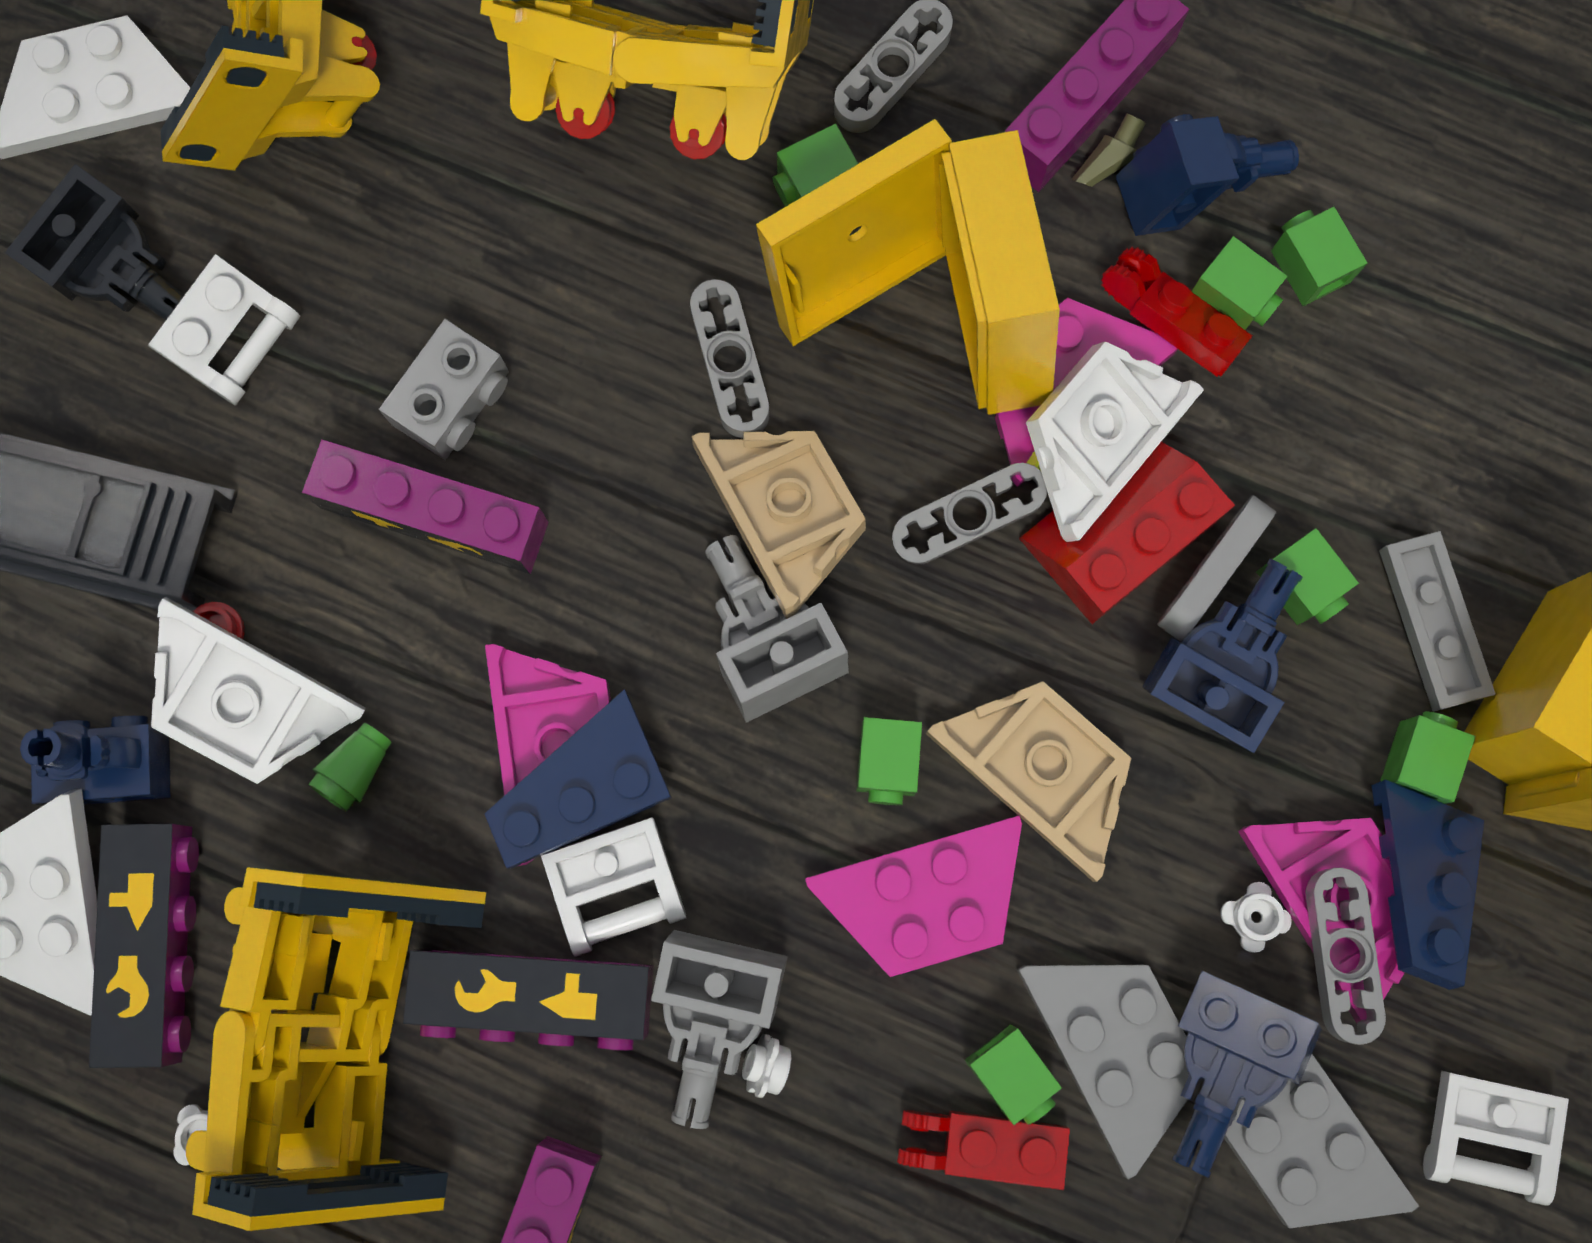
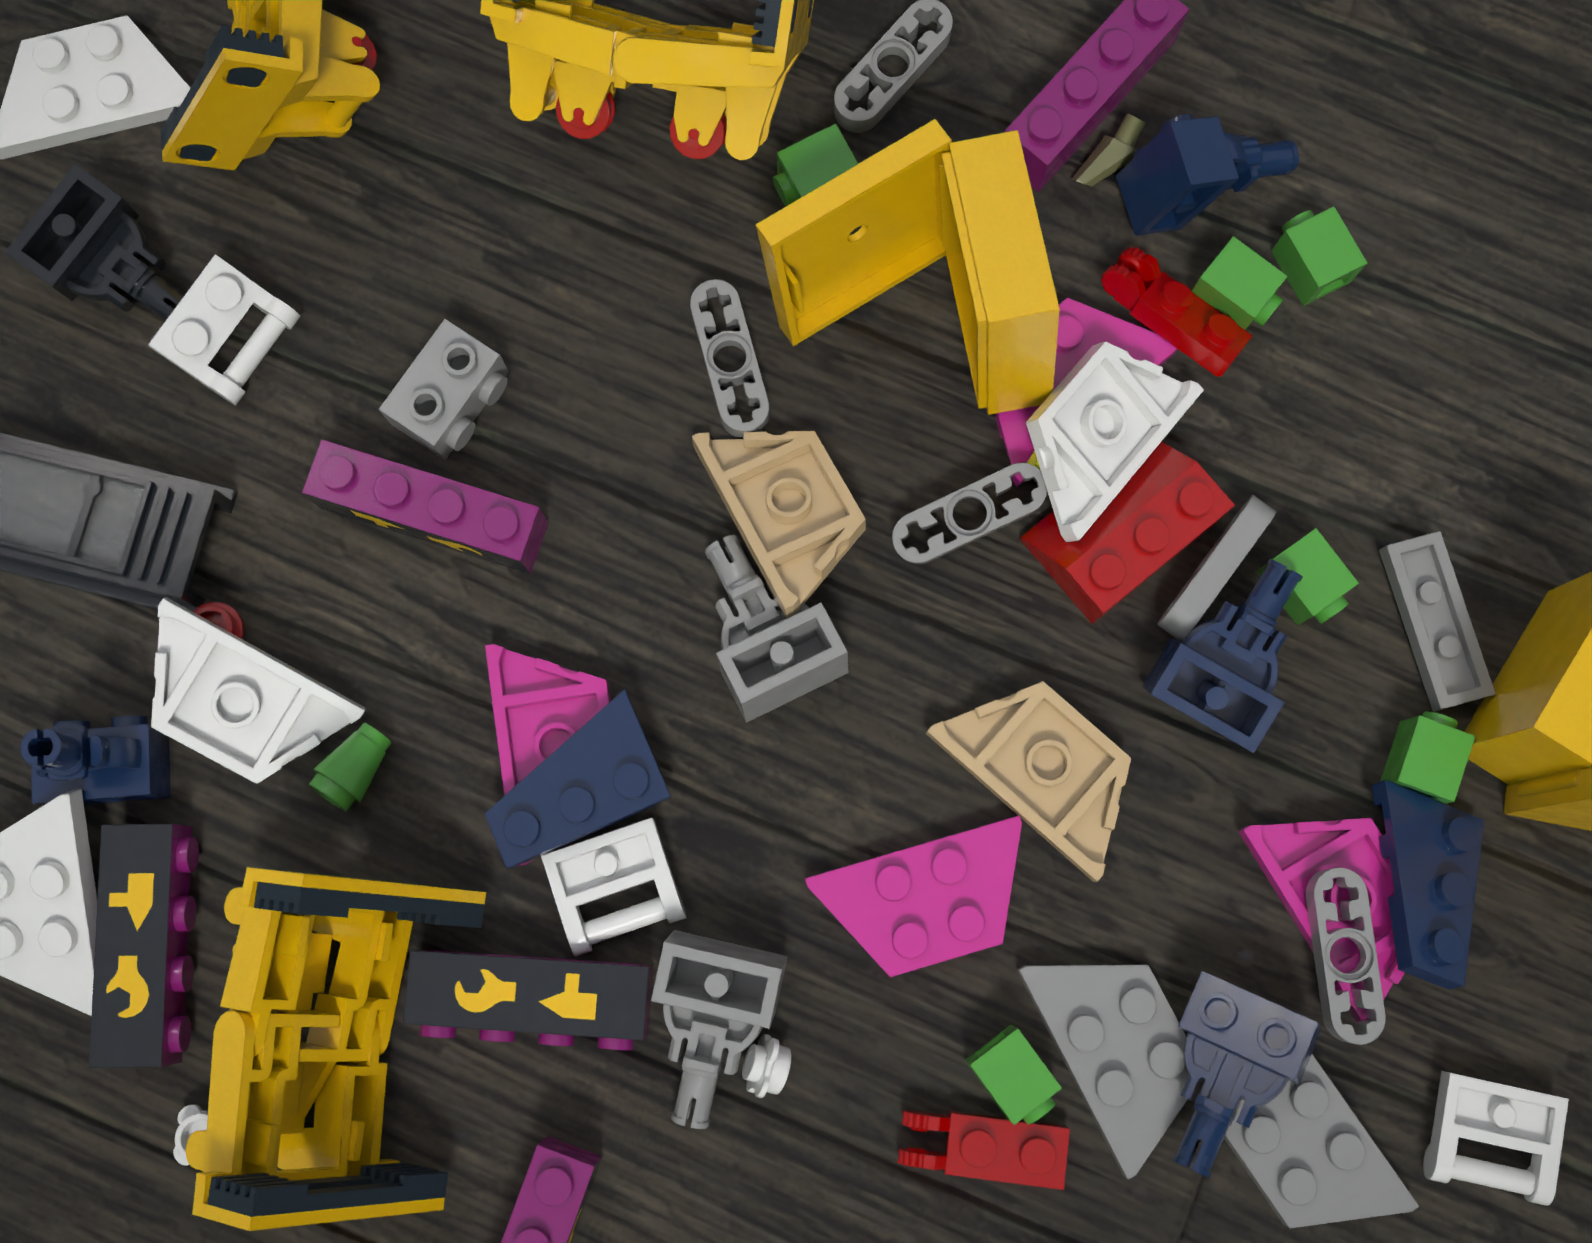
bright green brick [856,717,922,805] -> none
white plate [1220,882,1292,952] -> none

